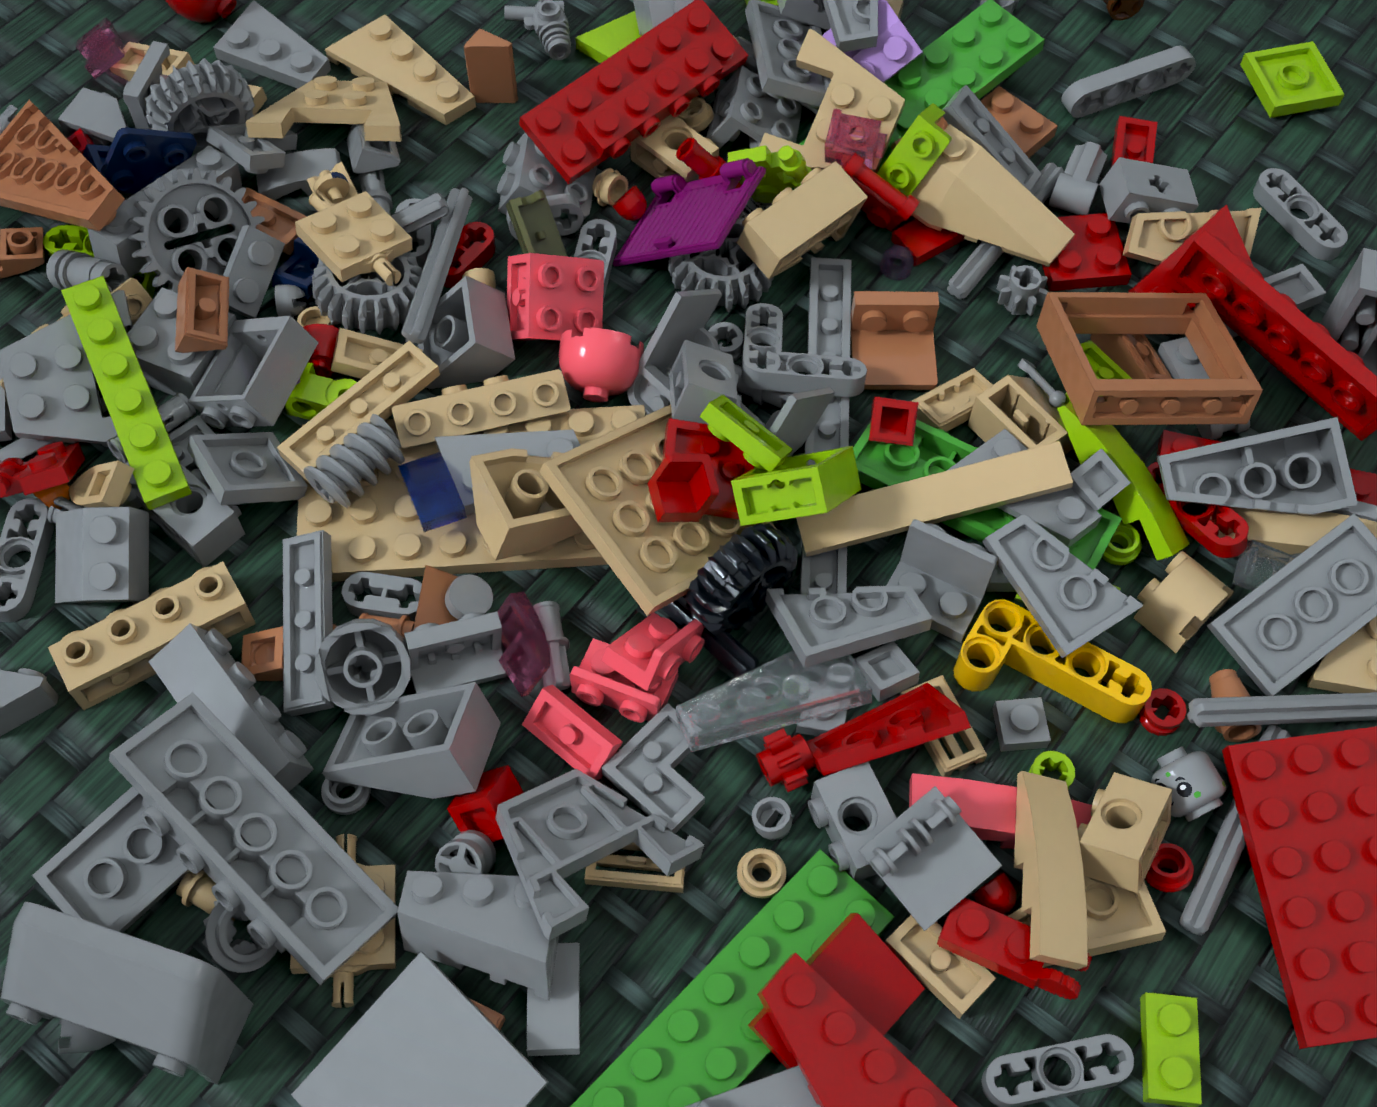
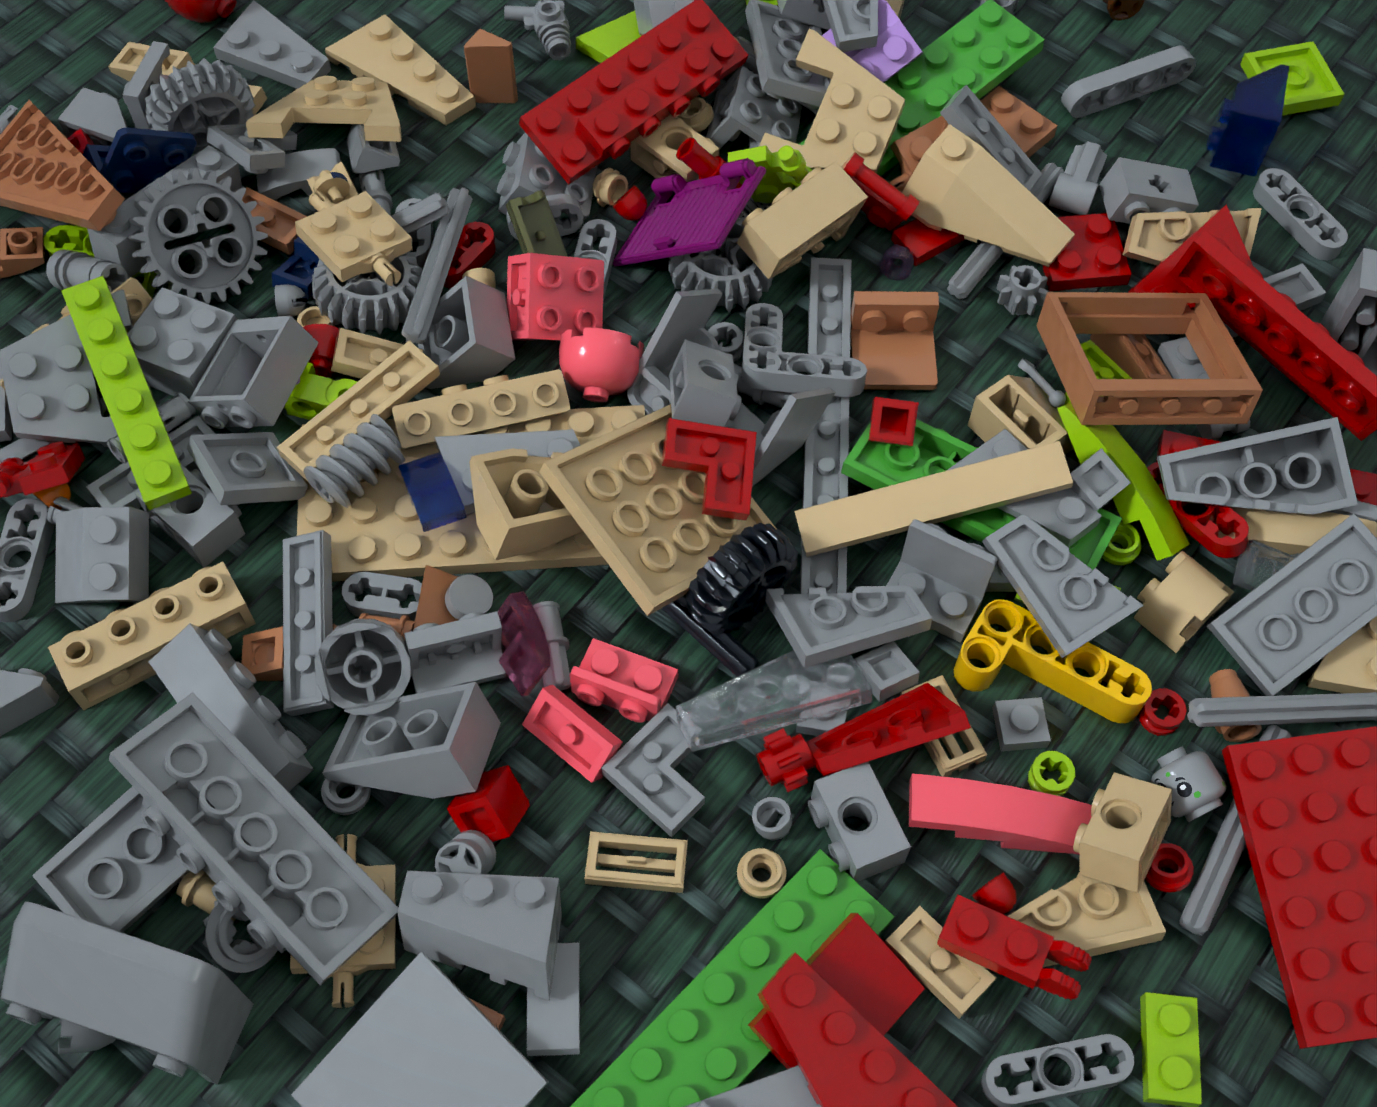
tan plate [68,460,134,507] -> none
clear pink slope [75,17,125,79] -> none
nougat slope [175,267,229,353] -> none
light grey plate [223,225,285,319] -> none
light grey wing [495,769,704,941] -> none
coral bracket [601,613,705,691] -> none
red panel [647,454,719,522] -> none
lime plate [699,395,793,472] -> none
lime window [731,446,861,526] -> none
clear pink brick [824,108,887,170] -> none
light grey hinge [858,786,1002,931] -> none
lime bracket [877,103,952,196] -> none
tan plate [911,368,993,432] -> none
tan slope [1014,771,1088,970] -> none
red plate [1110,116,1157,169] -> none
none -> clear blue slope [1206,64,1289,176]

